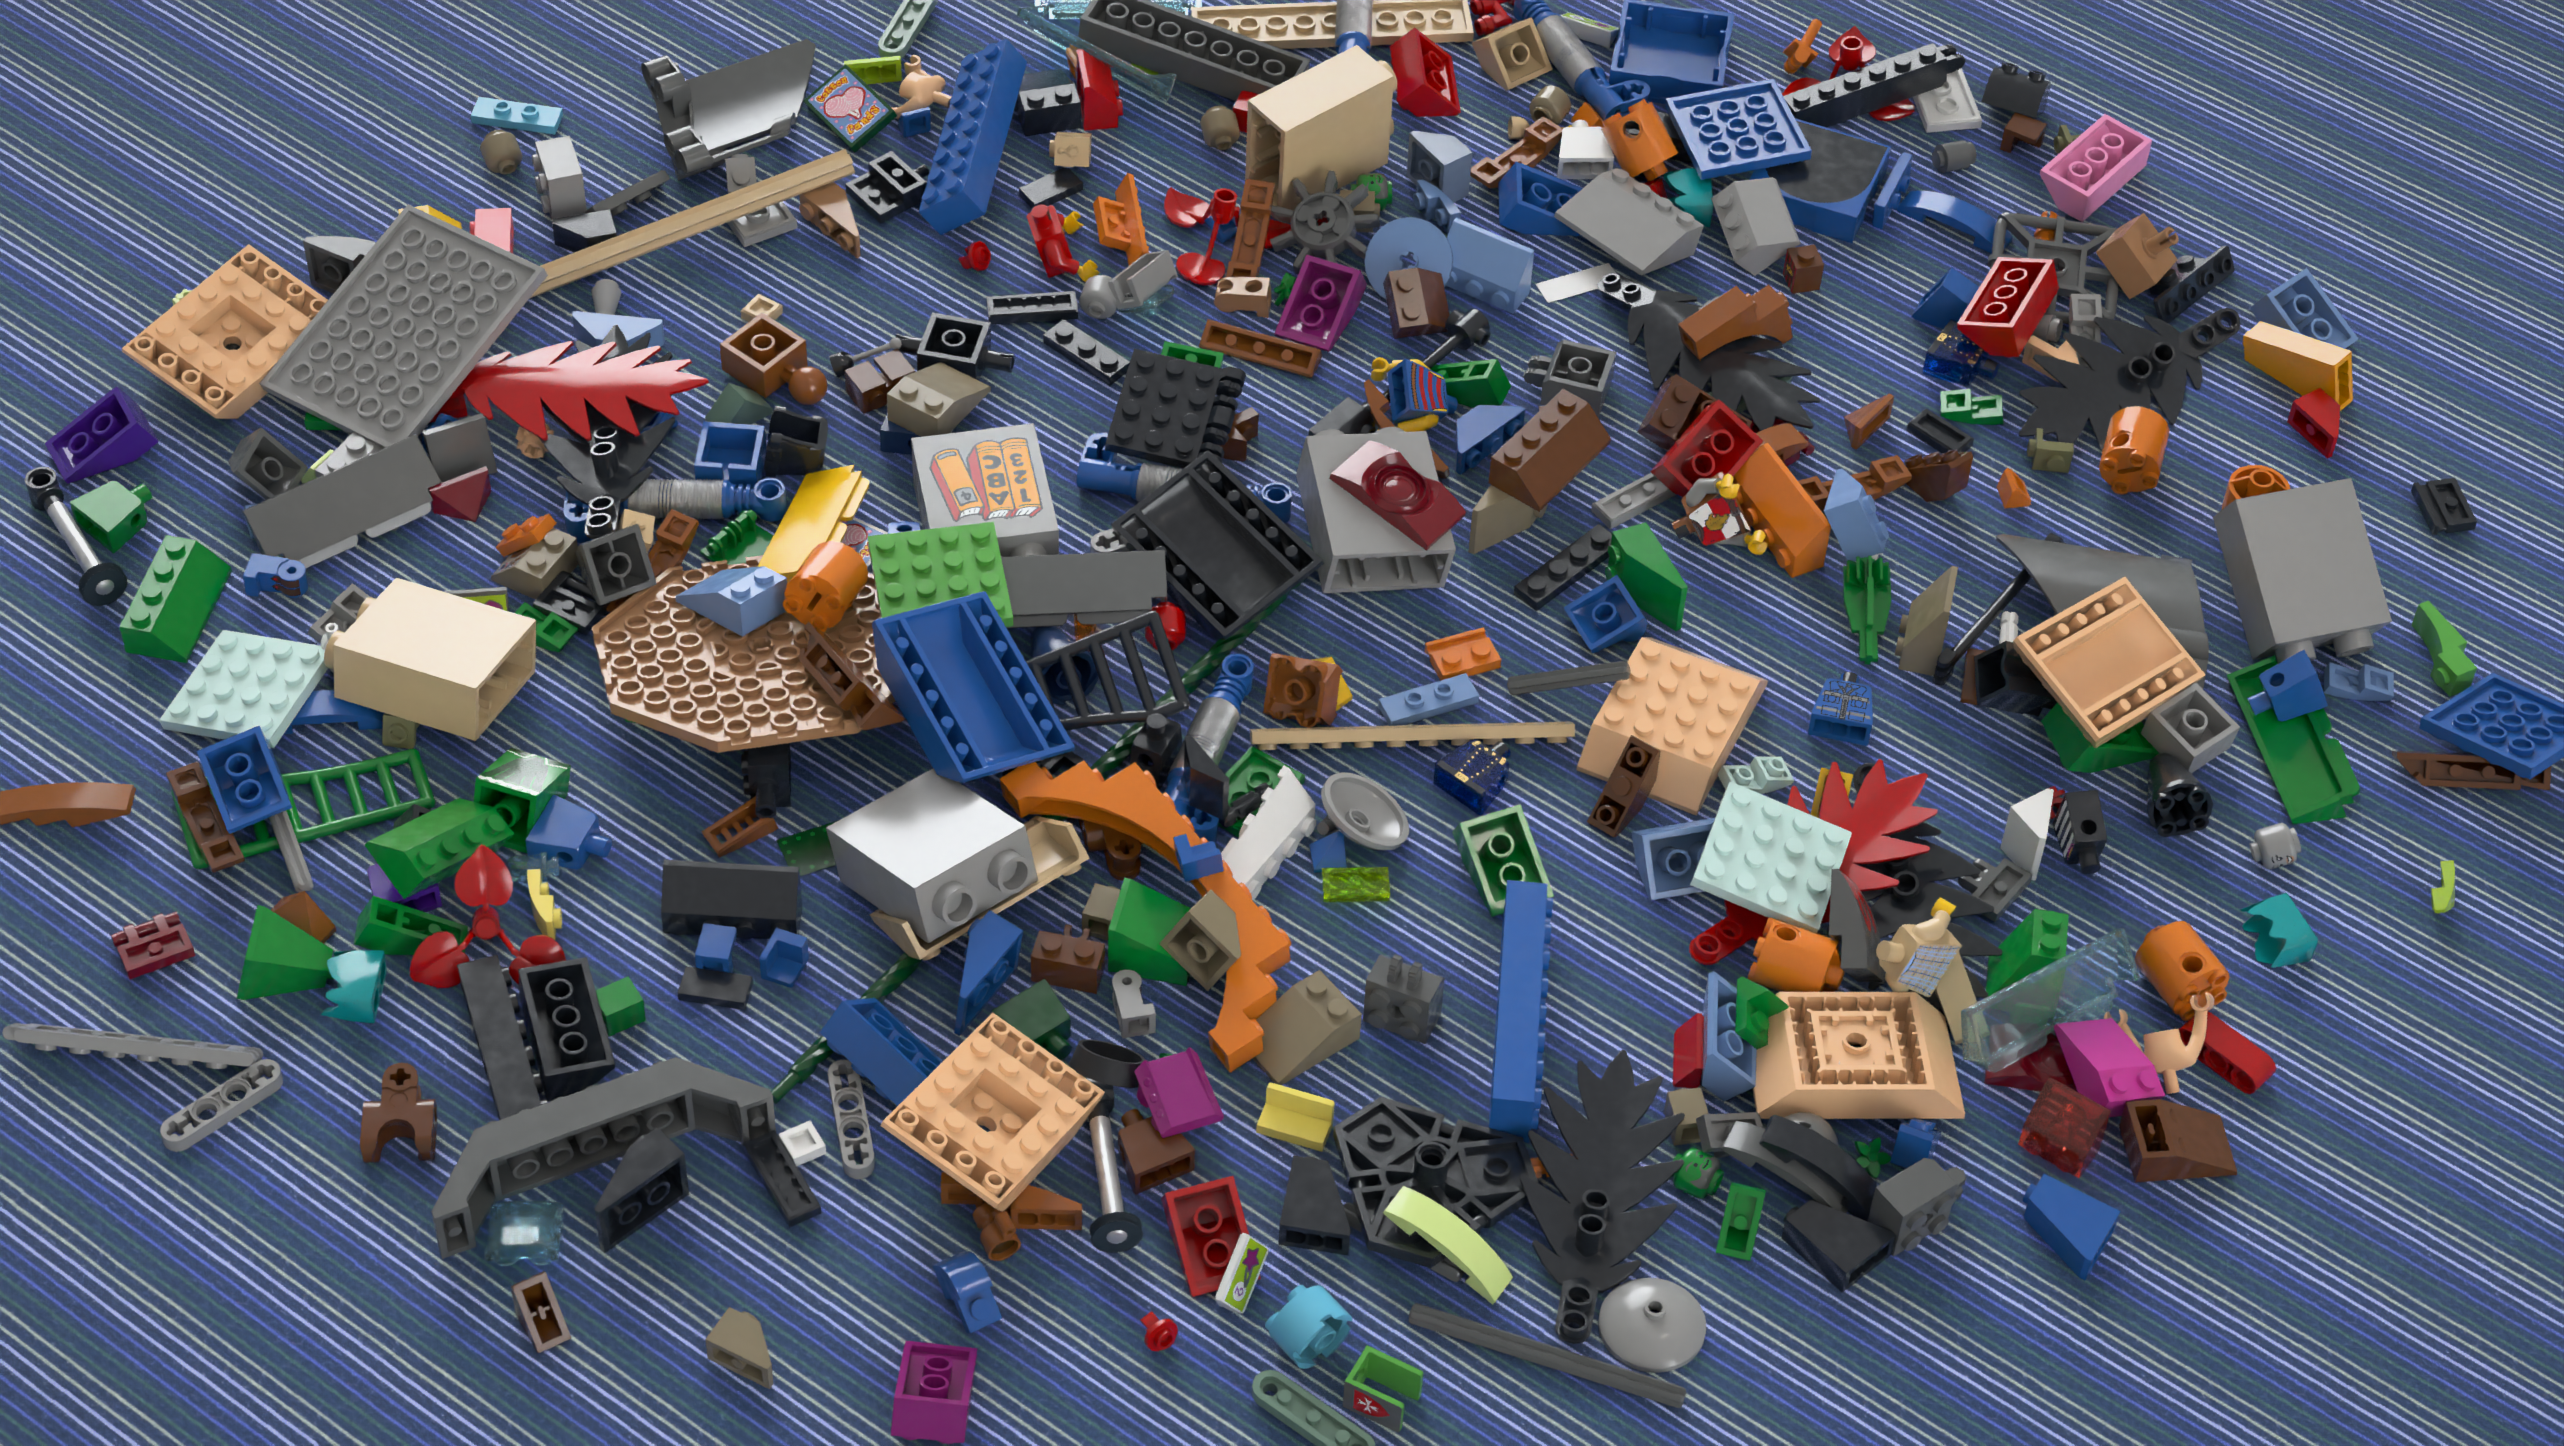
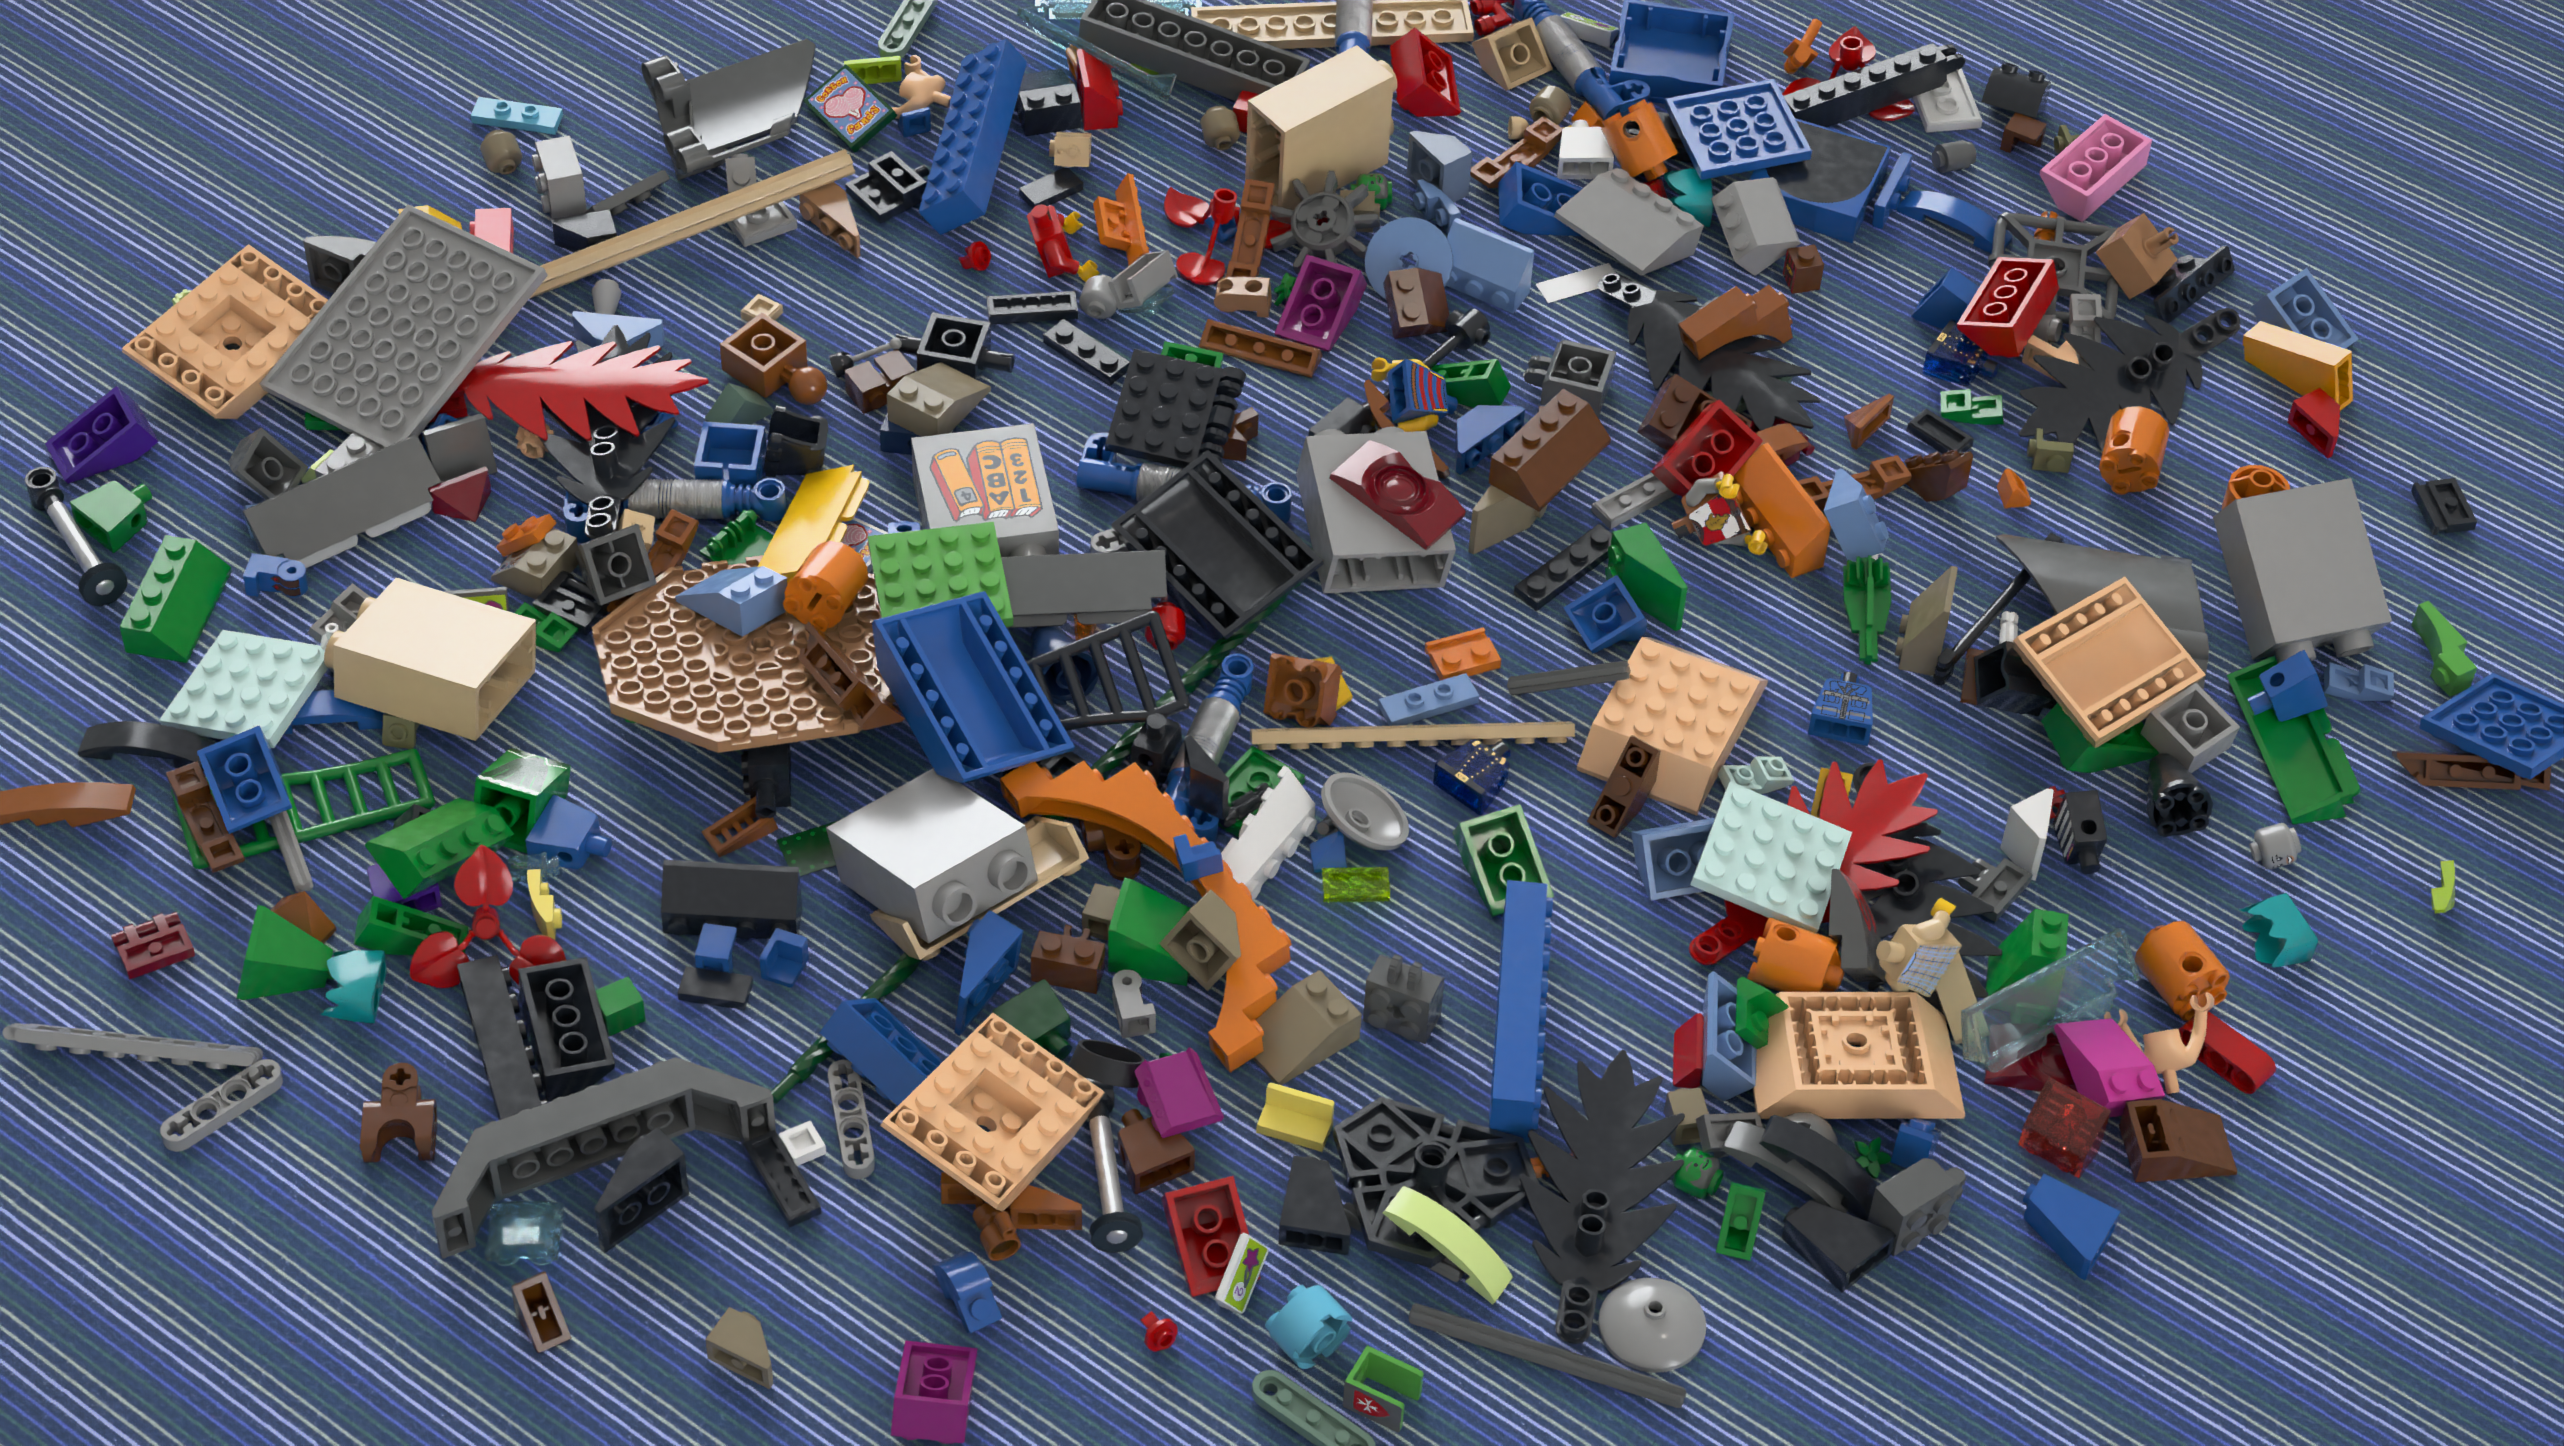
none -> black slope [78,721,215,771]

